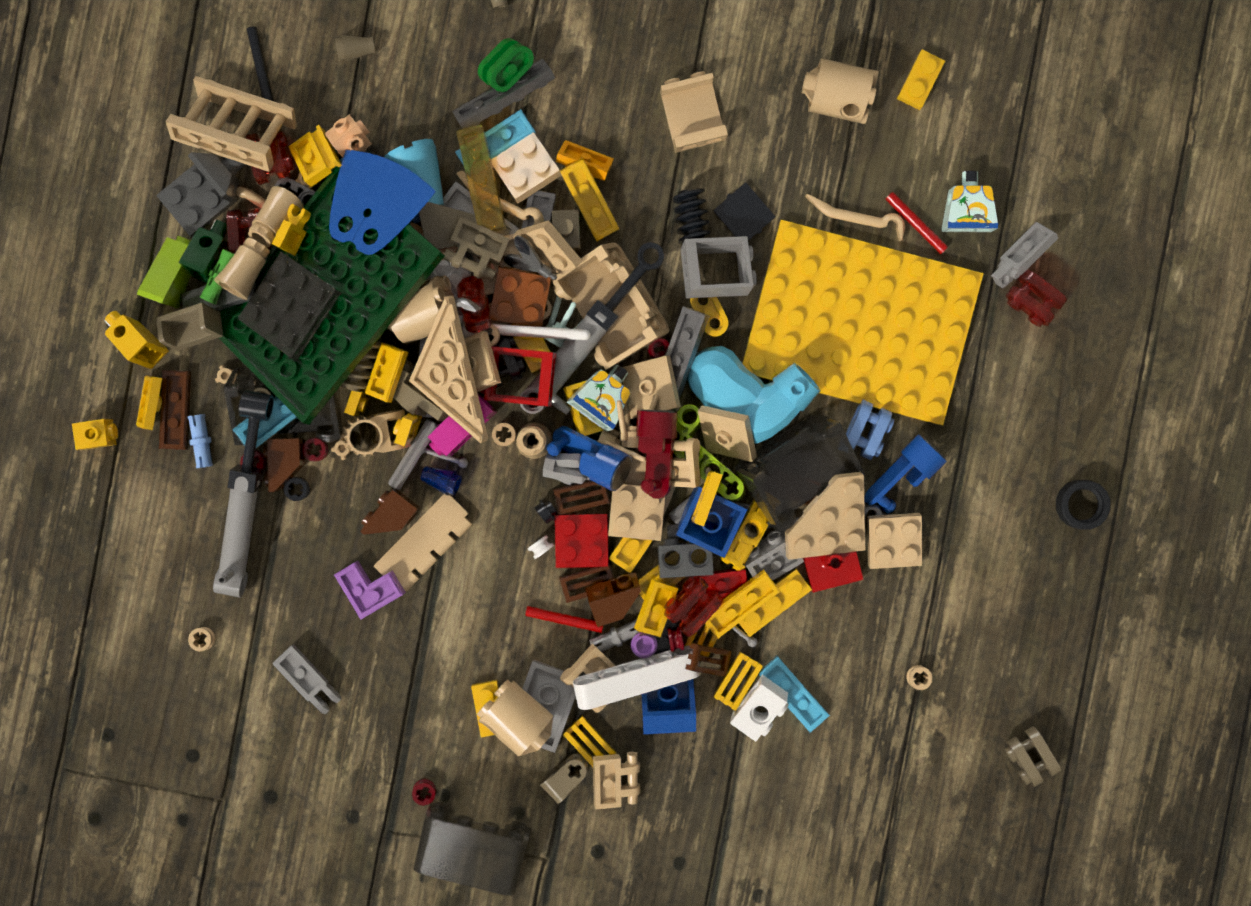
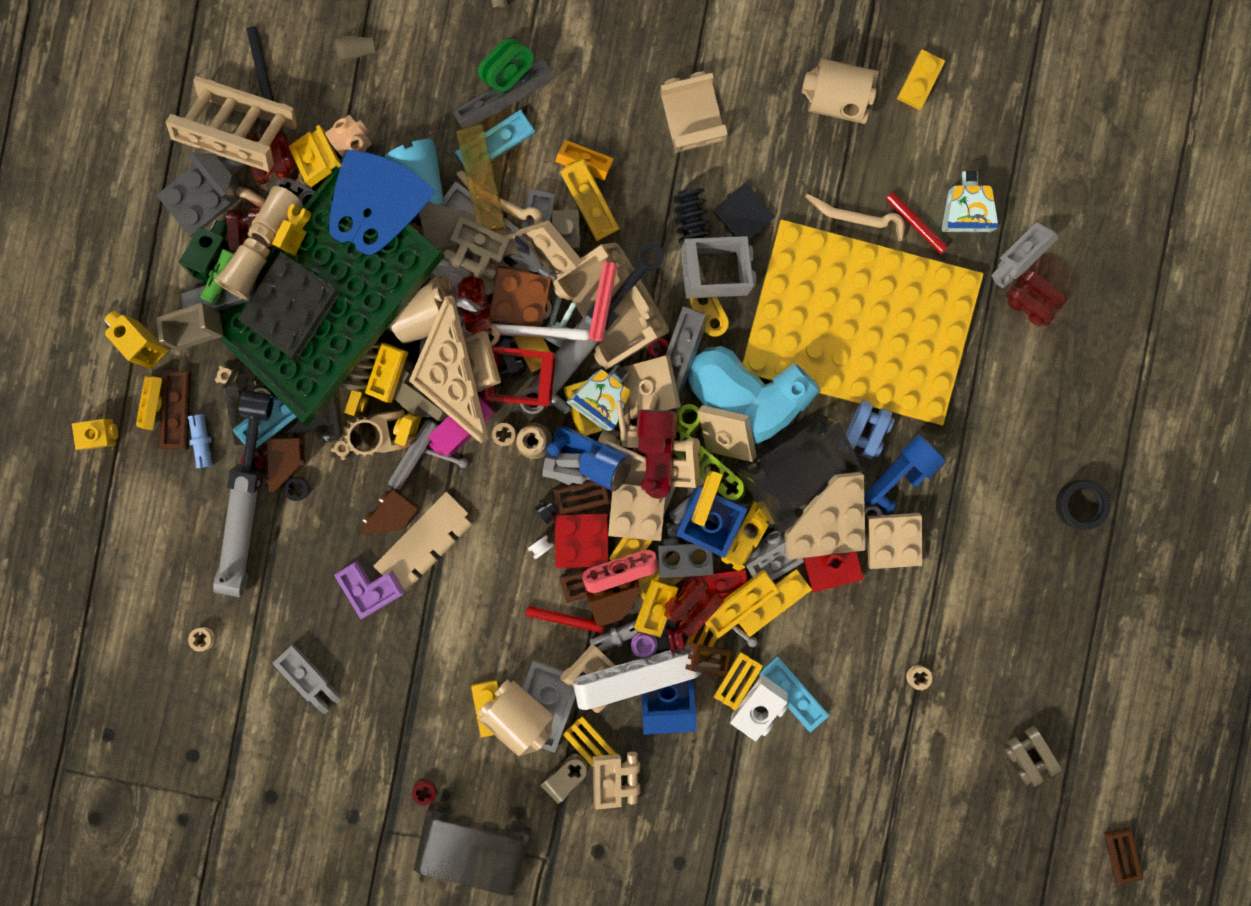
lime slope [137,236,191,308] -> none
dark red bush [303,438,329,461] -> none
clear blue cone [421,466,462,496] -> none
tan plate [490,132,562,203] -> none
none -> coral beam [582,550,659,593]
none -> coral axle [589,262,617,342]
none -> reddish brown tile [1103,826,1144,885]

